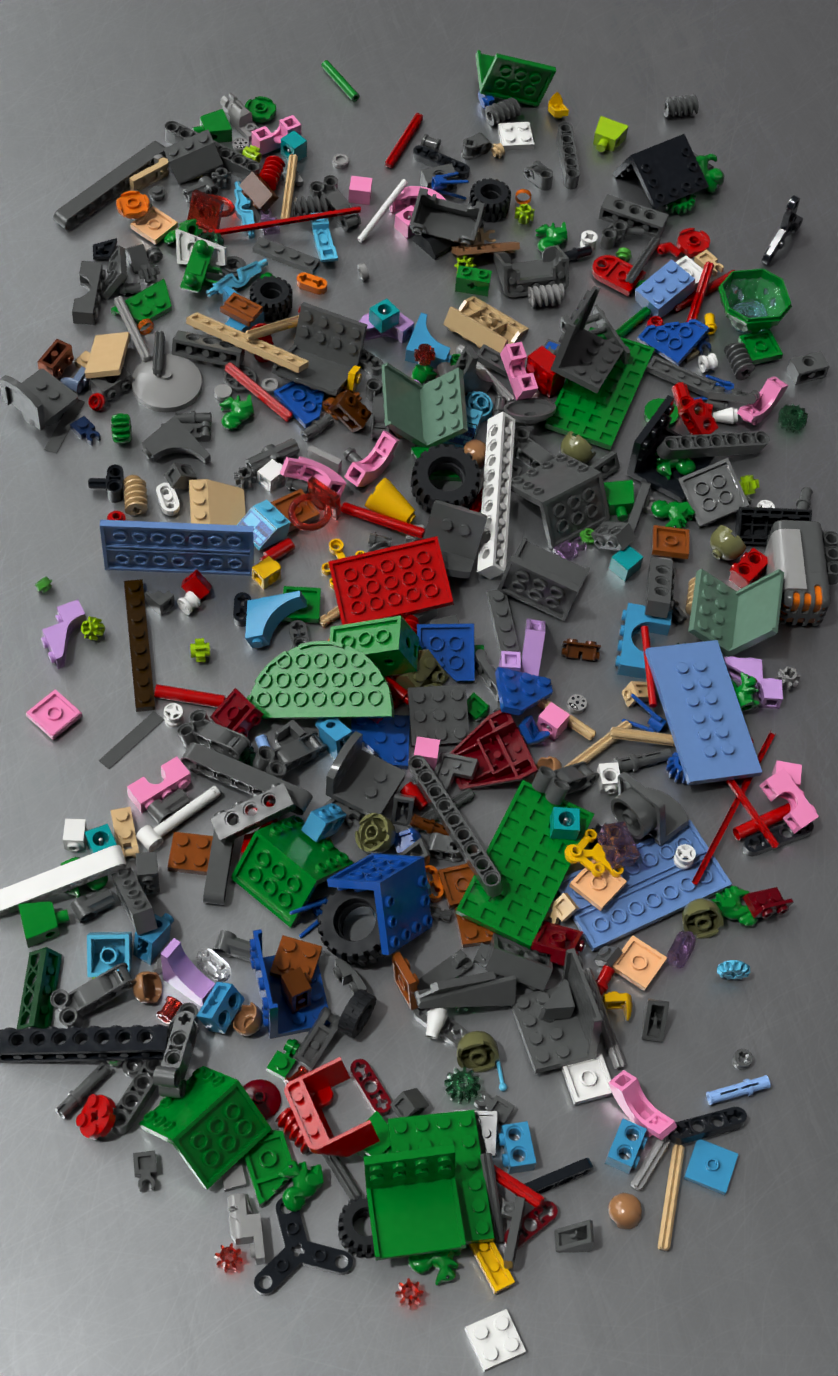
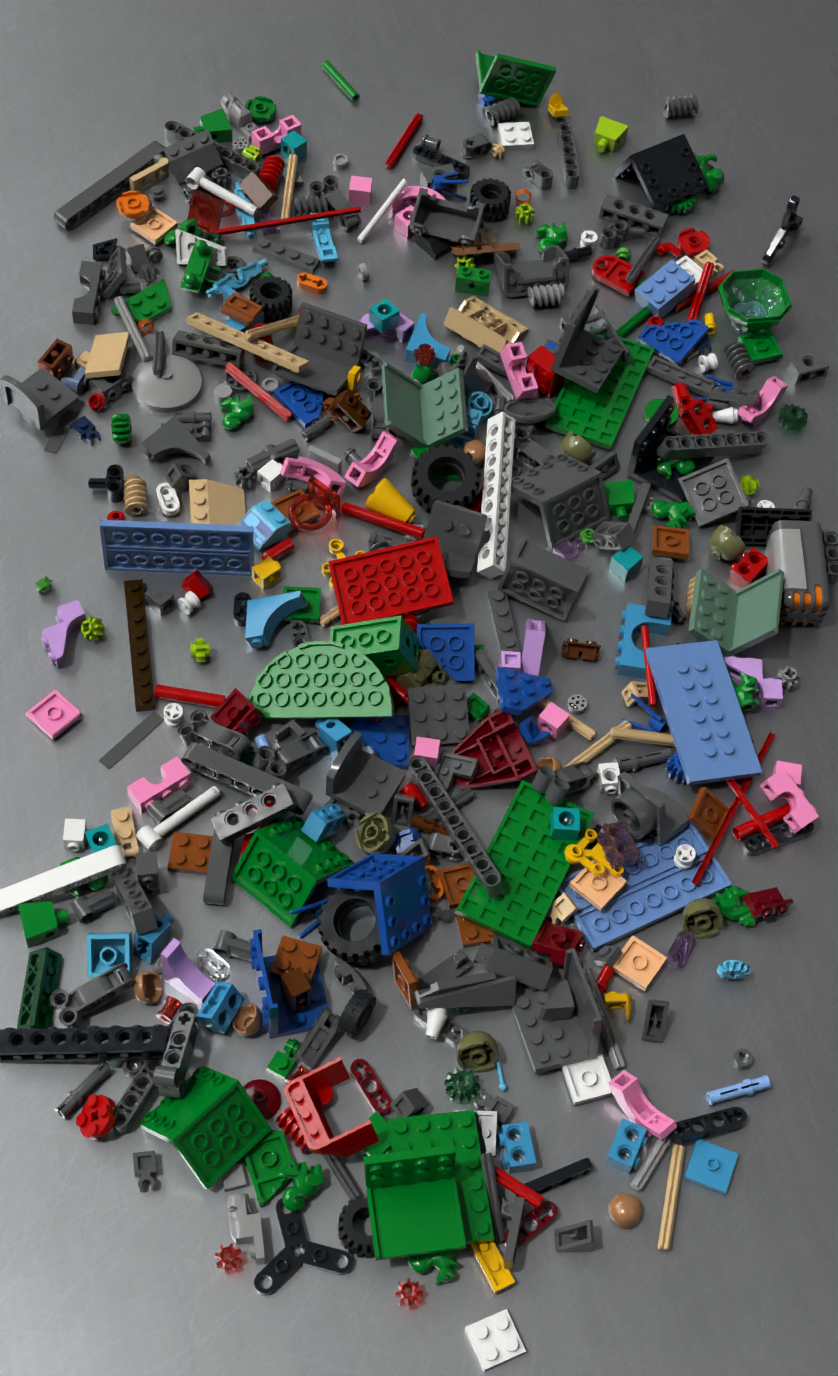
none -> white piece [185,167,258,216]
none -> dark orange plate [687,787,729,842]

